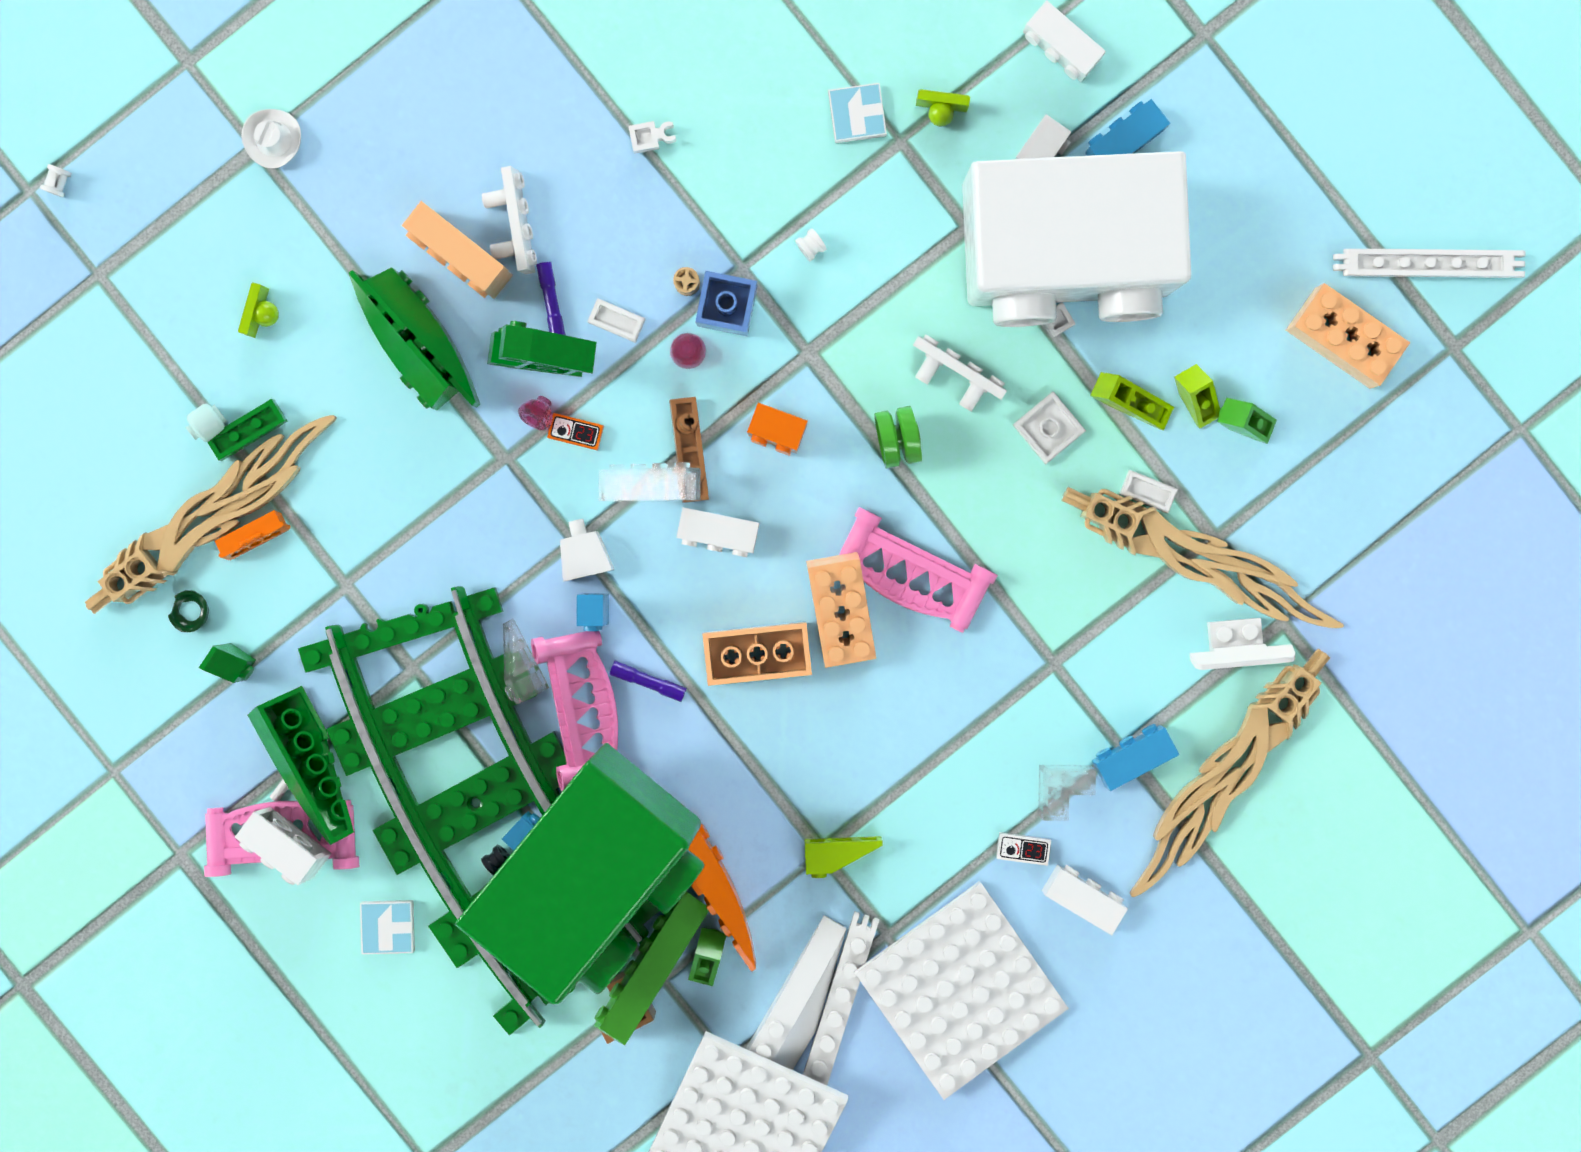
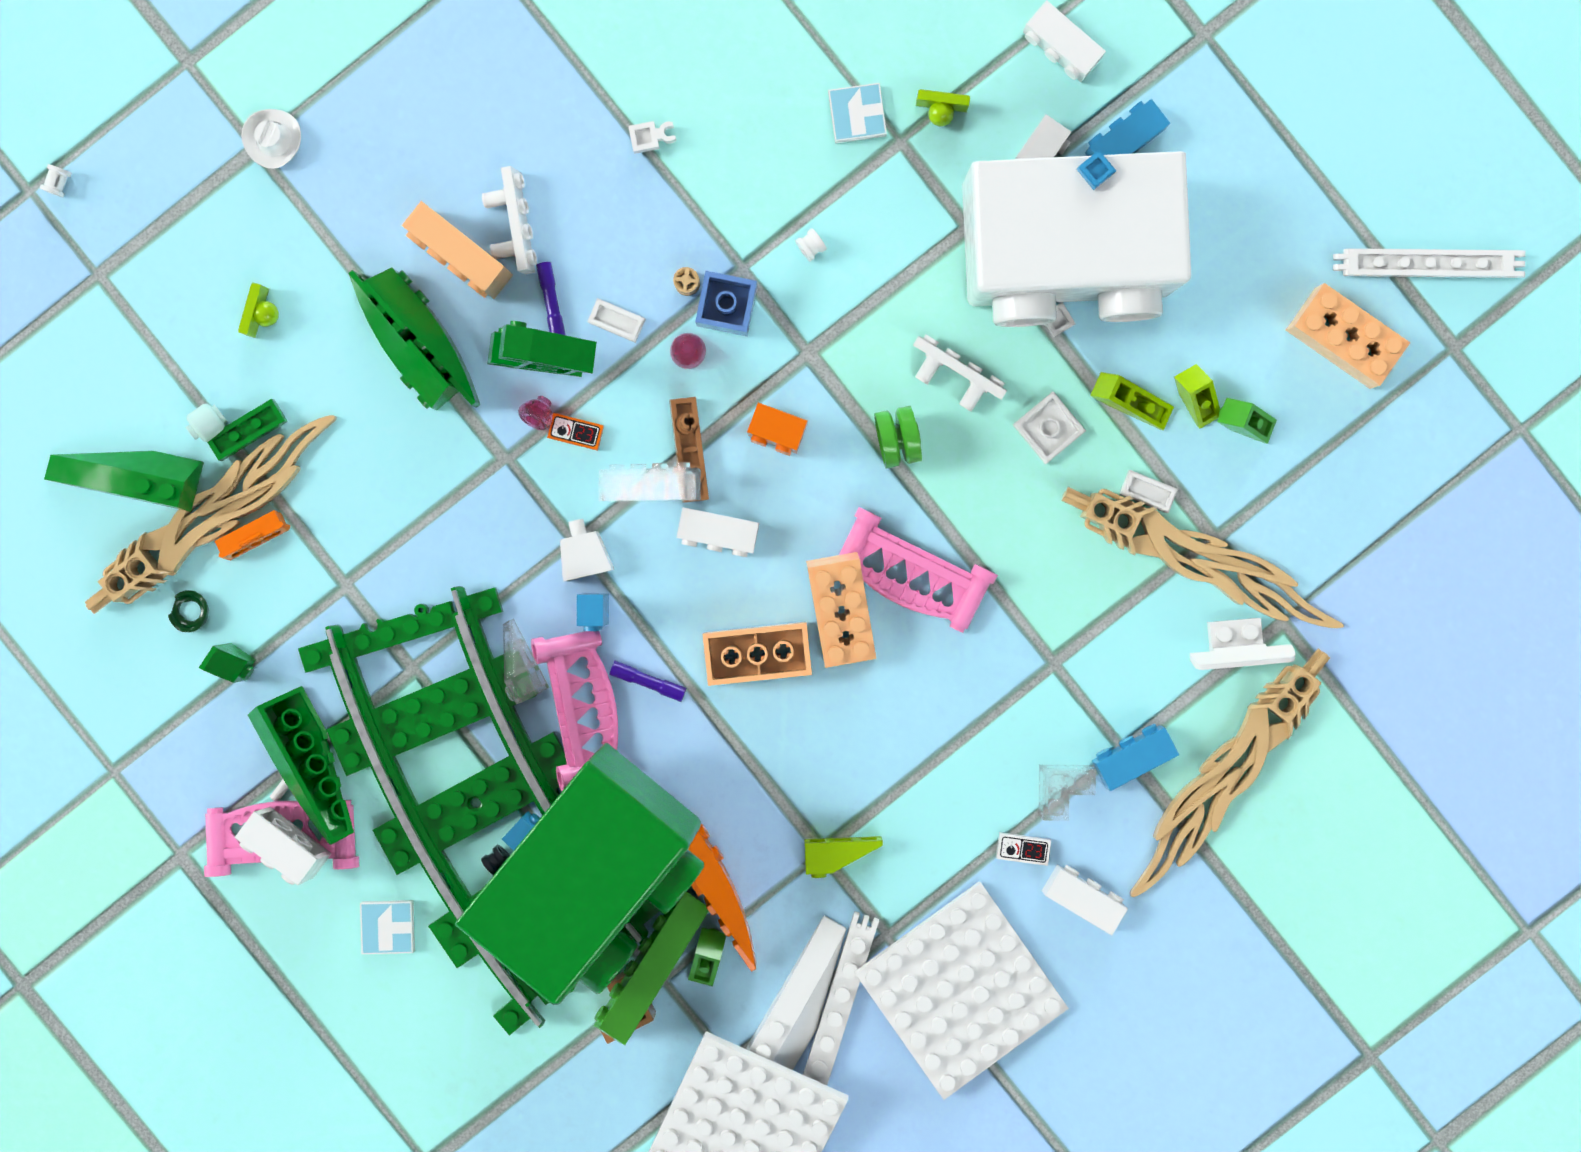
none -> green wedge [44,451,204,512]
none -> dark azure tile [1076,150,1116,190]

